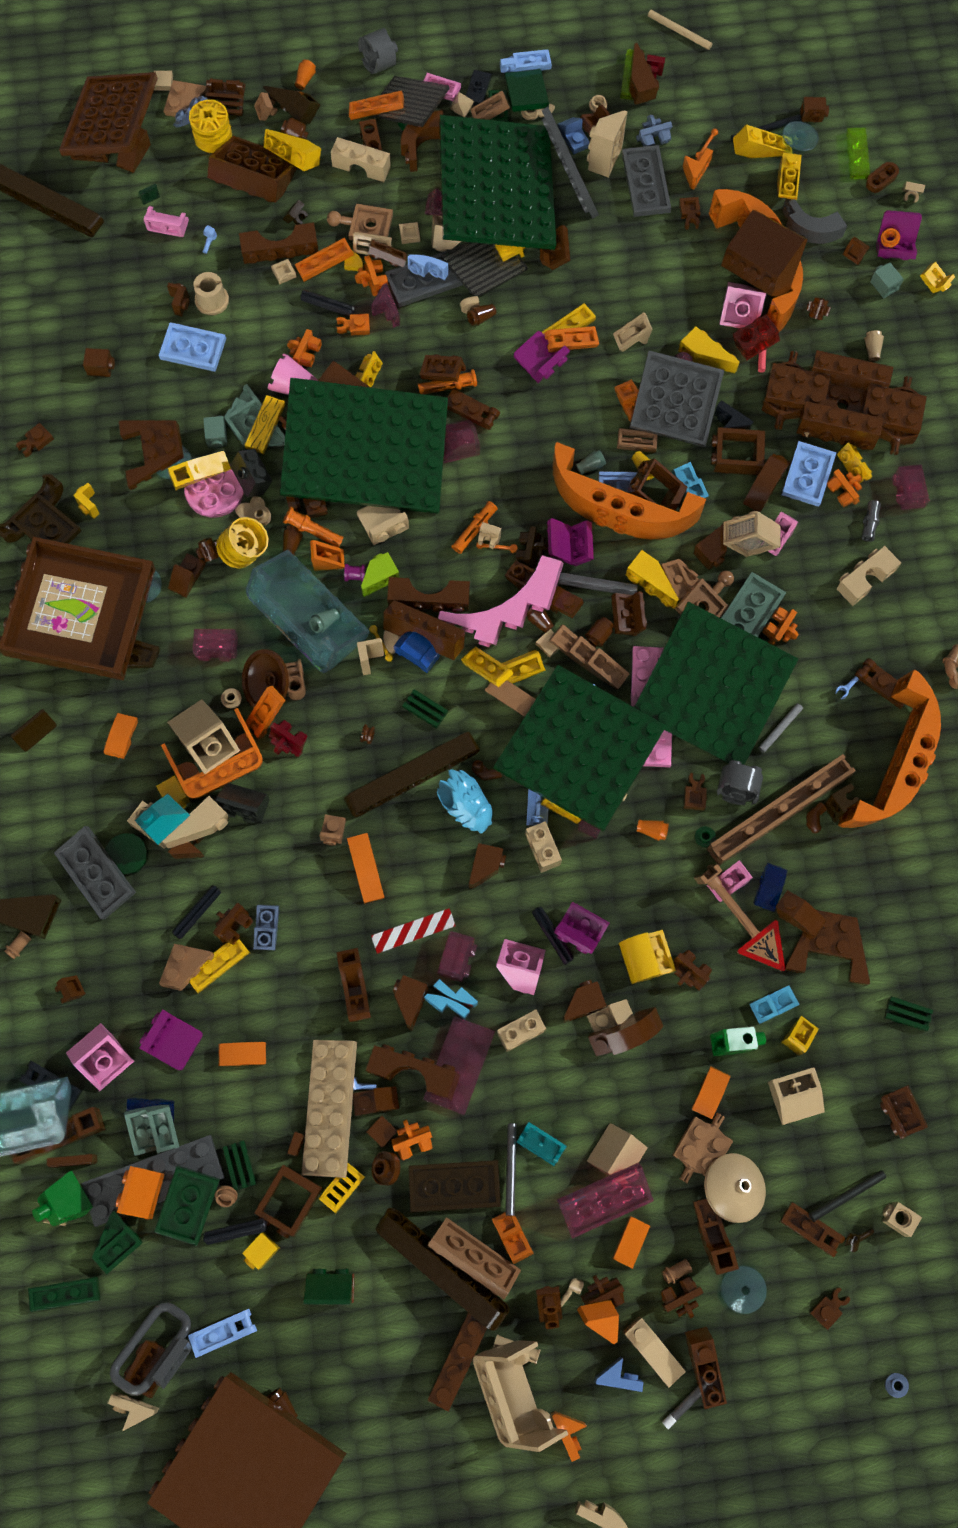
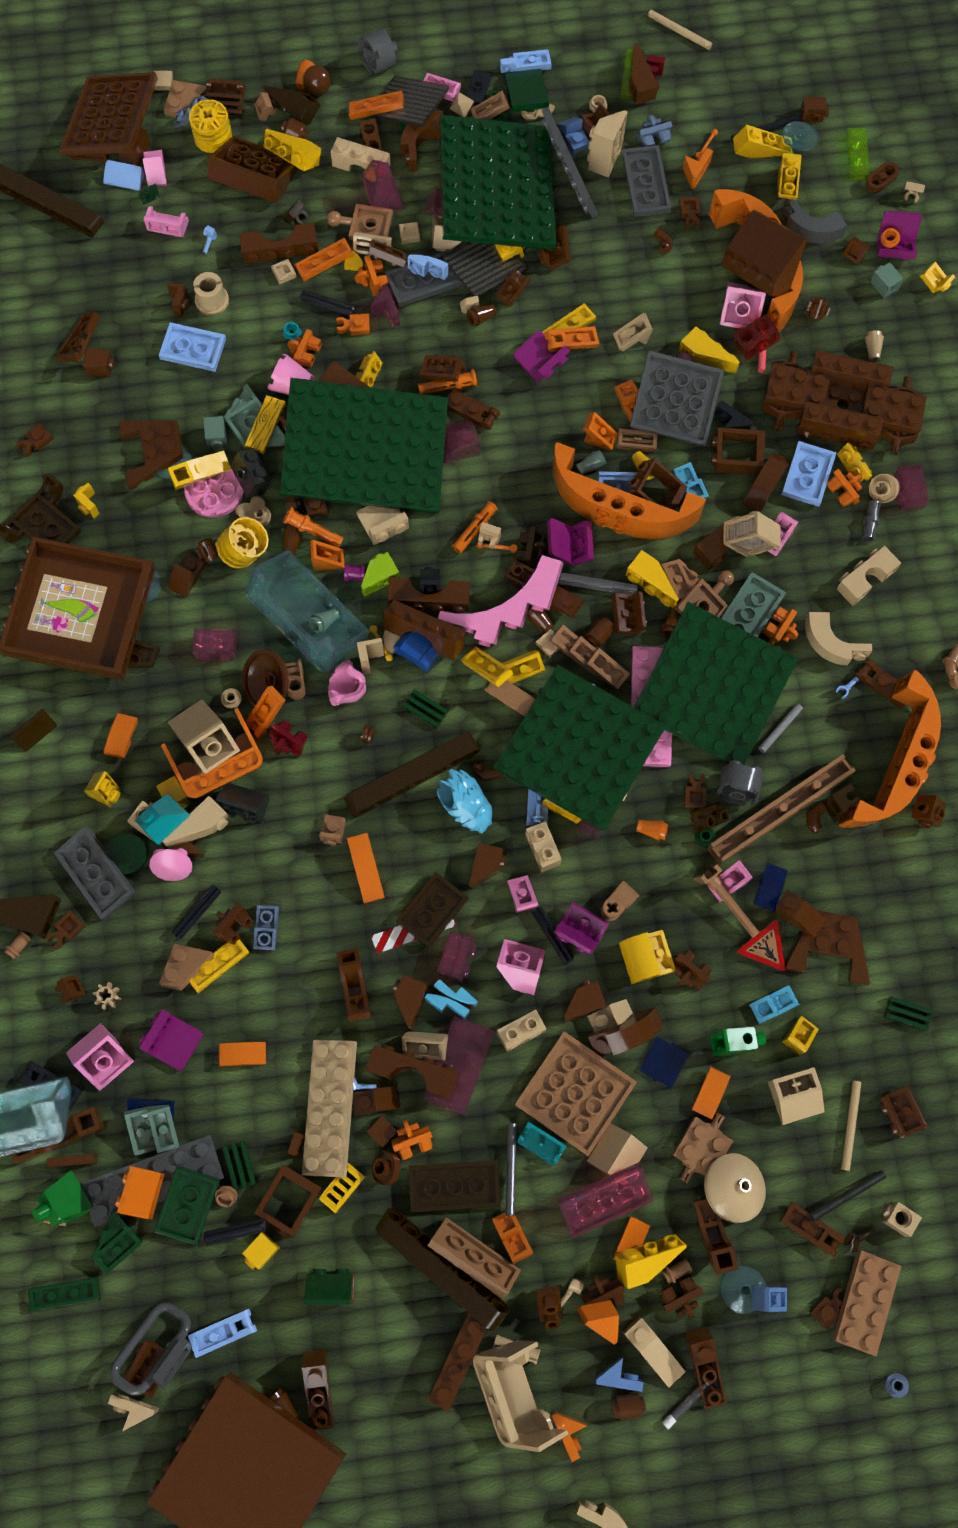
none -> reddish brown plate [46,910,86,950]
none -> reddish brown wing [55,311,100,362]
none -> yellow slope [84,771,121,807]
none -> tan gear [93,982,121,1010]
none -> light blue slope [103,160,145,191]
none -> bright pink slope [143,150,167,188]
none -> bright pink dish [149,848,192,881]
none -> teal plate [283,322,302,340]
none -> reddish brown slope [302,1349,334,1430]
none -> reddish brown hair [303,65,331,96]
none -> bright pink hair [328,659,366,706]
none -> clear pink slope [362,160,404,211]
none -> dark brown plate [395,872,469,949]
none -> tan slope [402,1031,448,1061]
none -> black slope [420,567,441,594]
none -> reddish brown hips [496,269,531,307]
none -> bright pink slope [507,875,538,913]
none -> medium nougat plate [515,1031,637,1157]
none -> orange slope [583,412,618,451]
none -> medium nougat piece [600,881,640,922]
none -> reddish brown brick [611,1392,646,1421]
none -> yellow slope [615,1234,686,1289]
none -> clear blue piece [639,1037,689,1088]
none -> reddish brown arm [654,228,672,254]
none -> reddish brown cone [660,608,680,639]
none -> dark brown hips [690,802,729,833]
none -> medium blue slope [752,1286,787,1312]
none -> tan arch [805,612,872,666]
none -> medium nougat plate [832,1250,901,1356]
none -> tan bar [841,1081,861,1171]
none -> tan plate [869,474,899,503]
none -> reddish brown brick [912,794,947,829]

